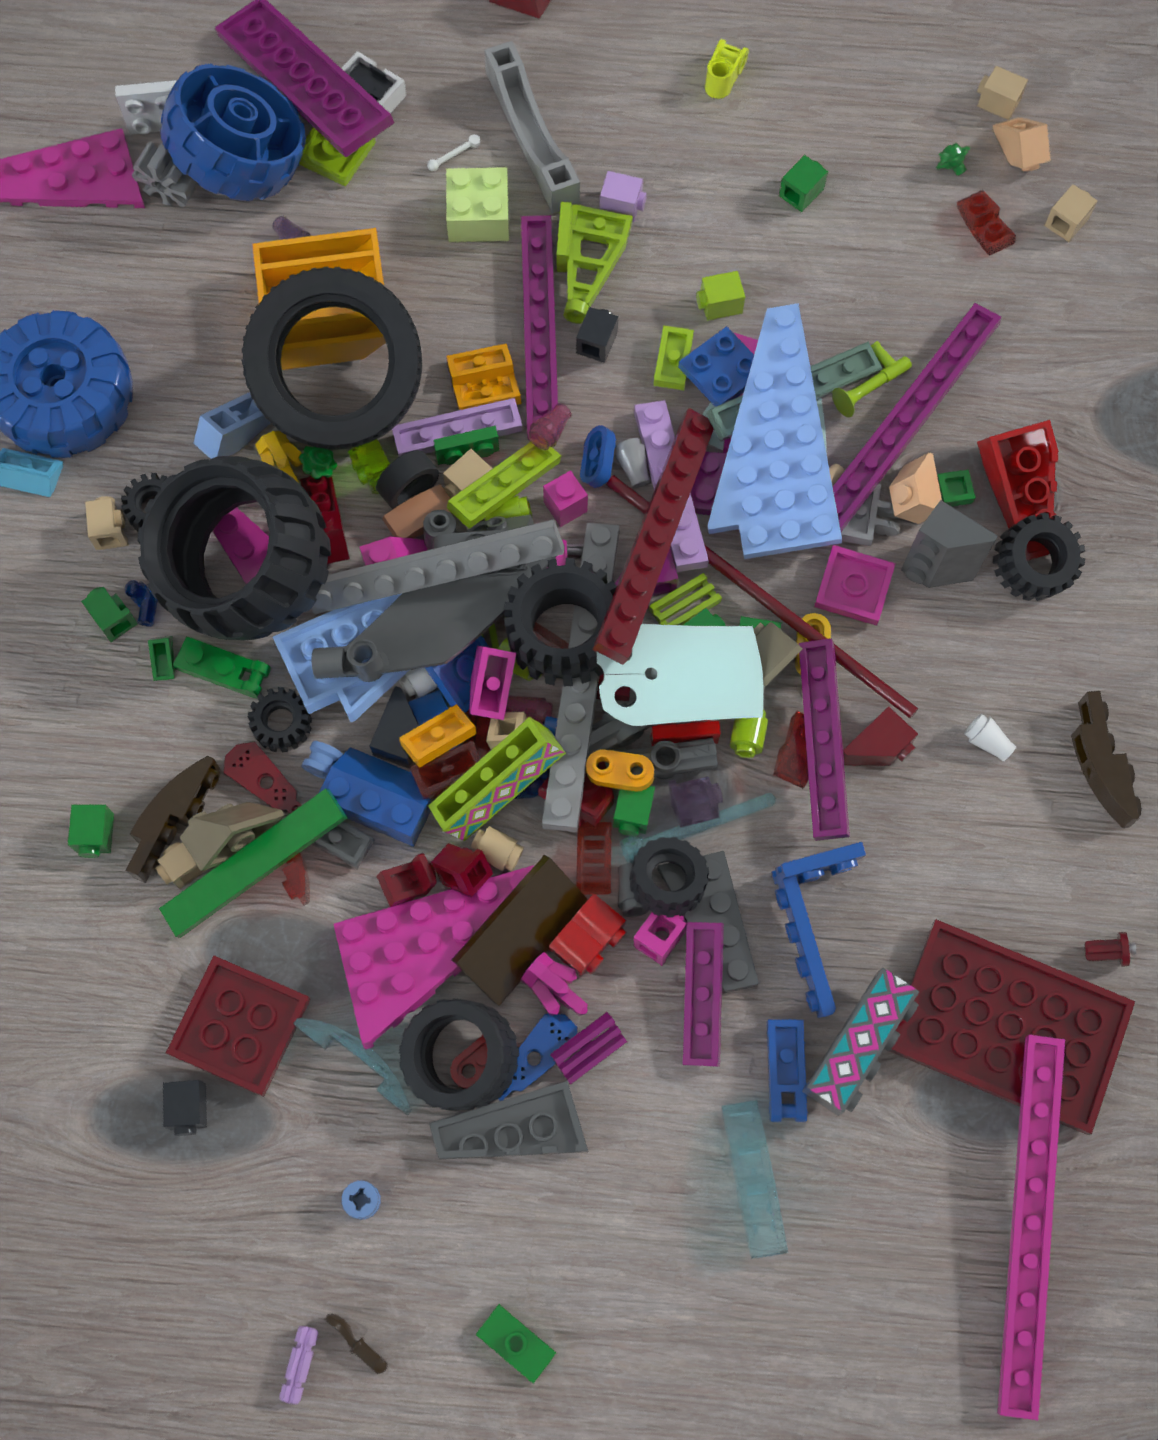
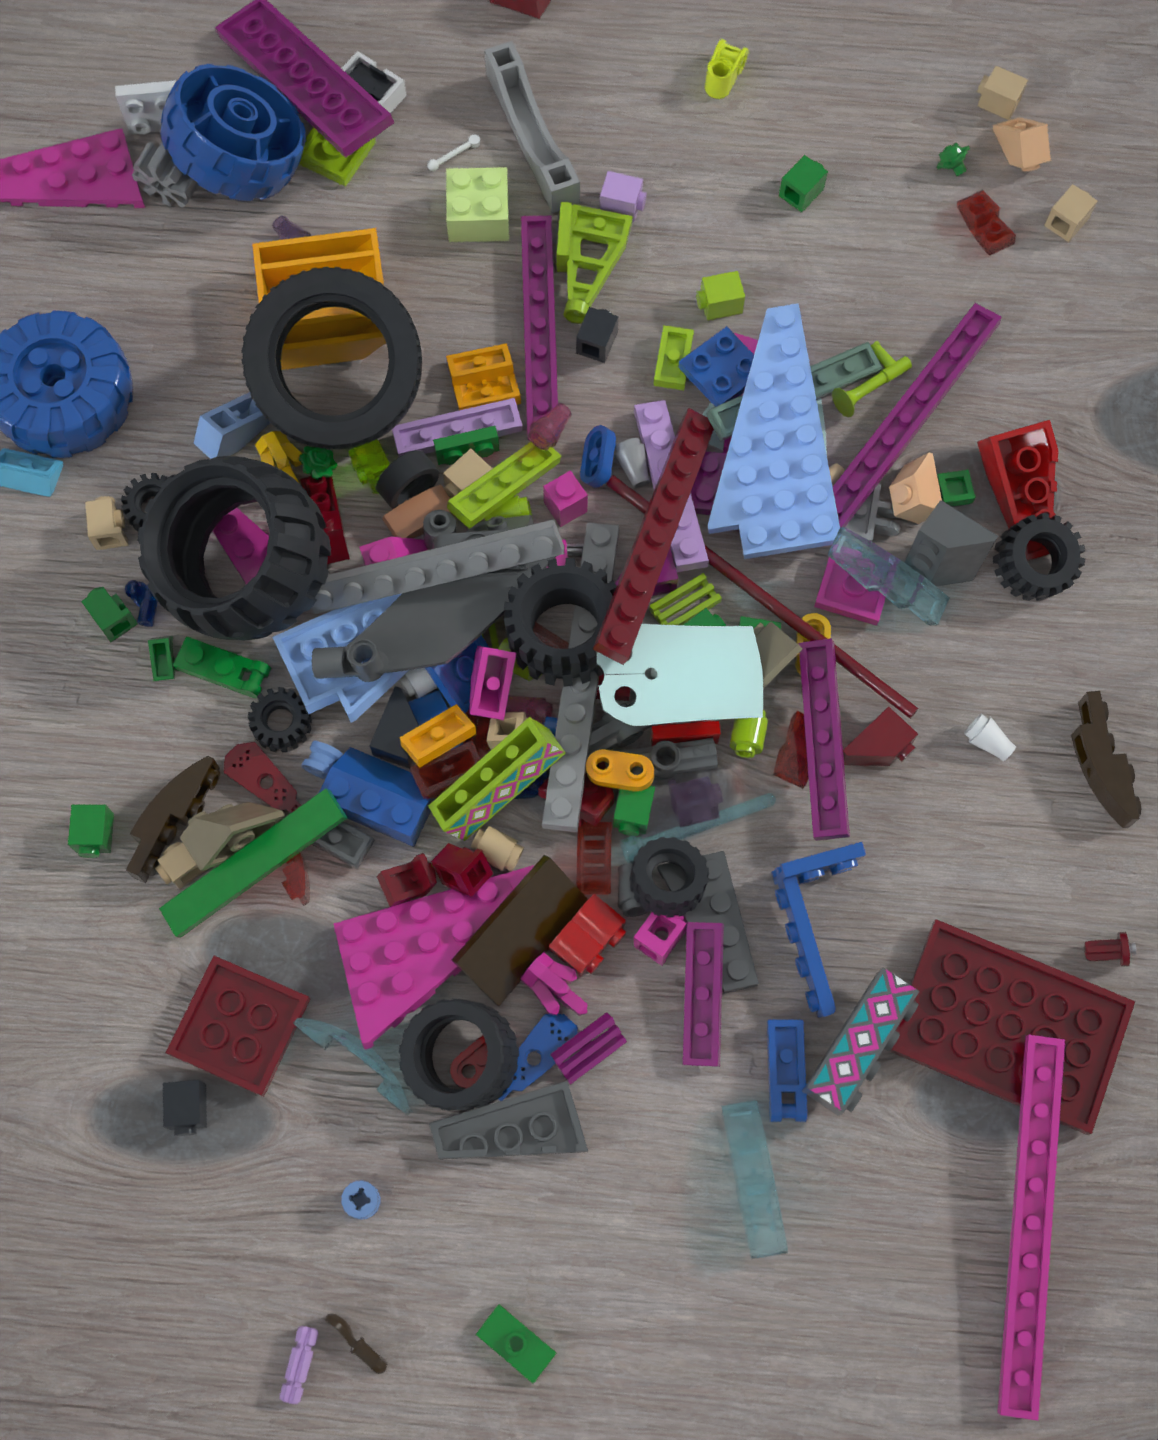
none -> clear light blue slope [828,527,950,626]

